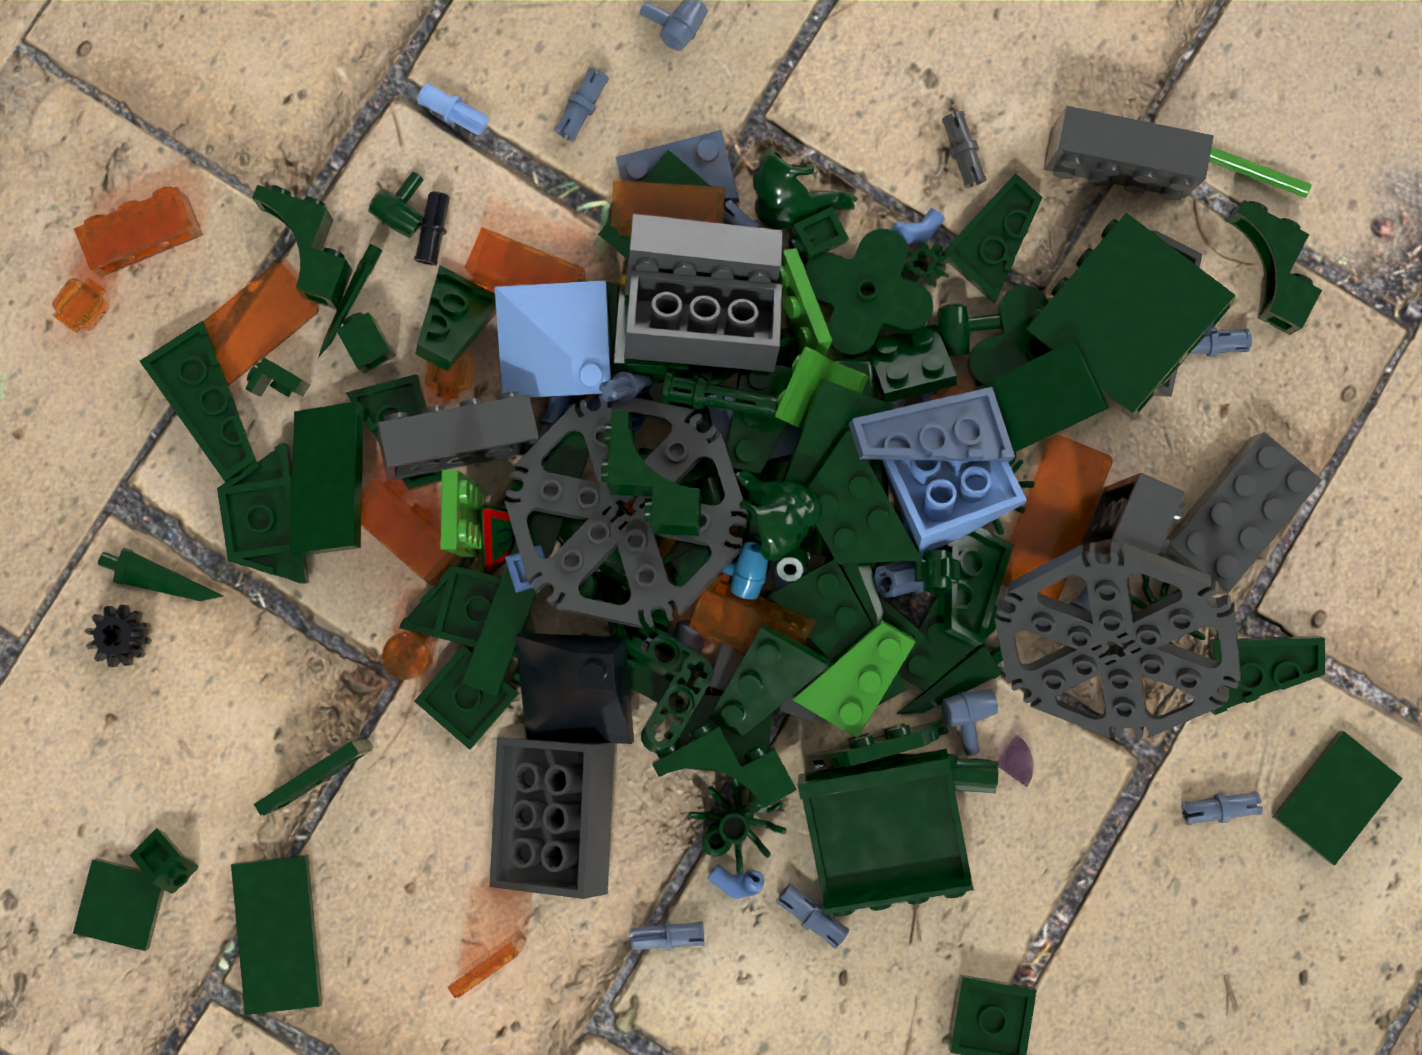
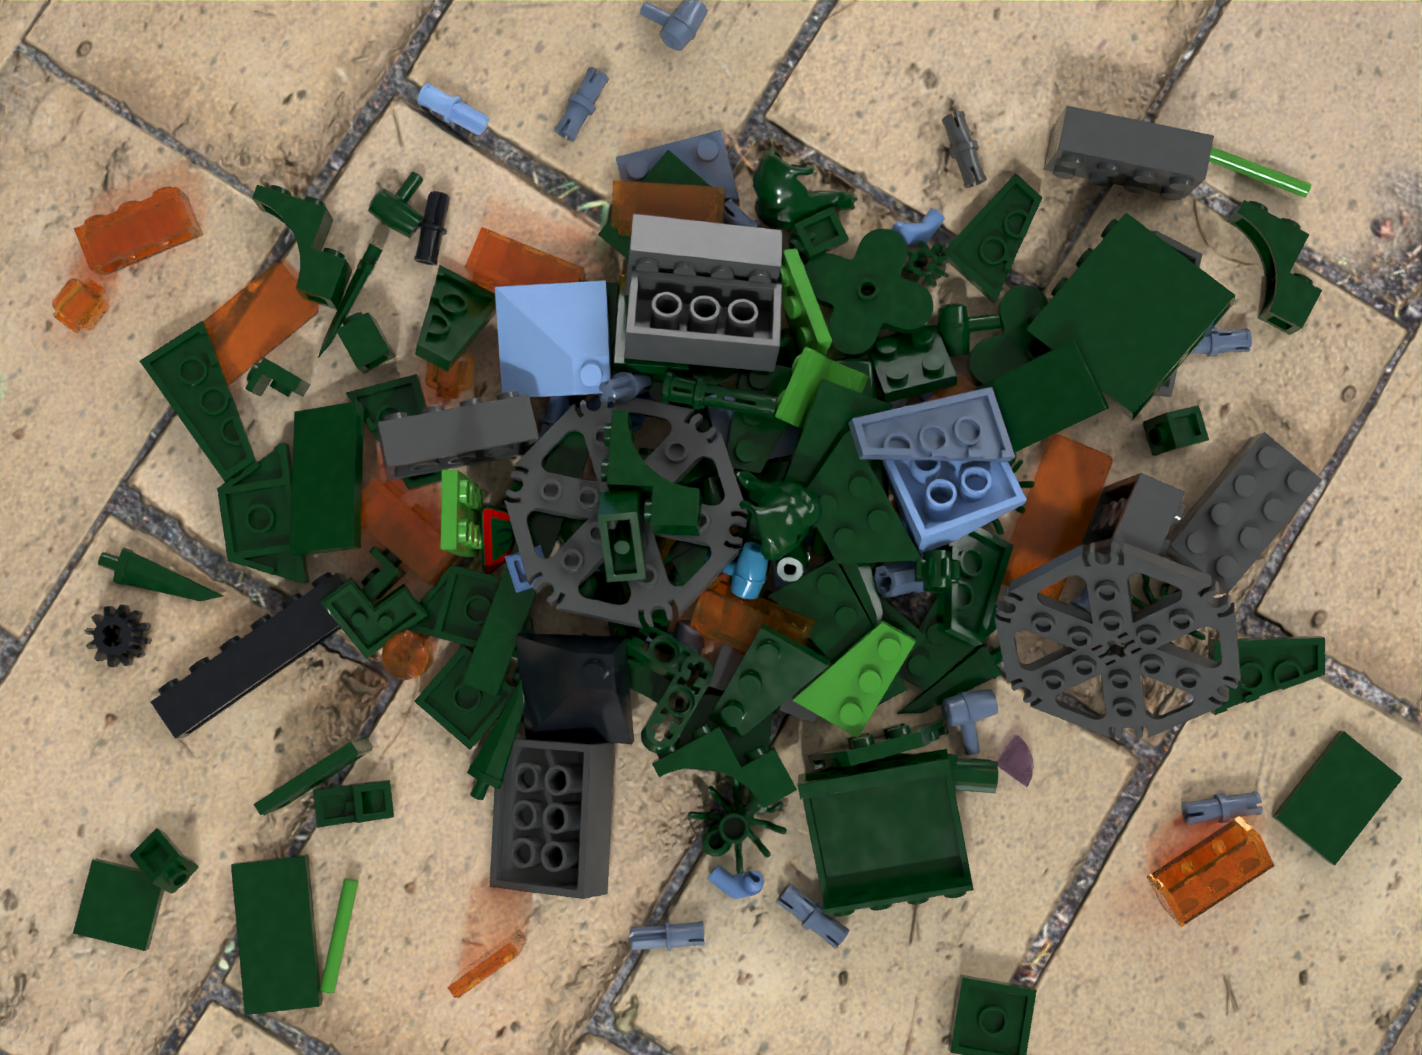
none -> black brick [150,572,347,739]
none -> dark green slope [312,780,394,828]
none -> dark green tile [320,577,427,659]
none -> bright green bar [320,878,359,993]
none -> dark green bracket [361,546,406,604]
none -> dark green bar [467,679,525,800]
none -> dark green slope [598,489,646,582]
none -> dark green bracket [1143,405,1209,456]
none -> clear orange brick [1147,816,1275,927]

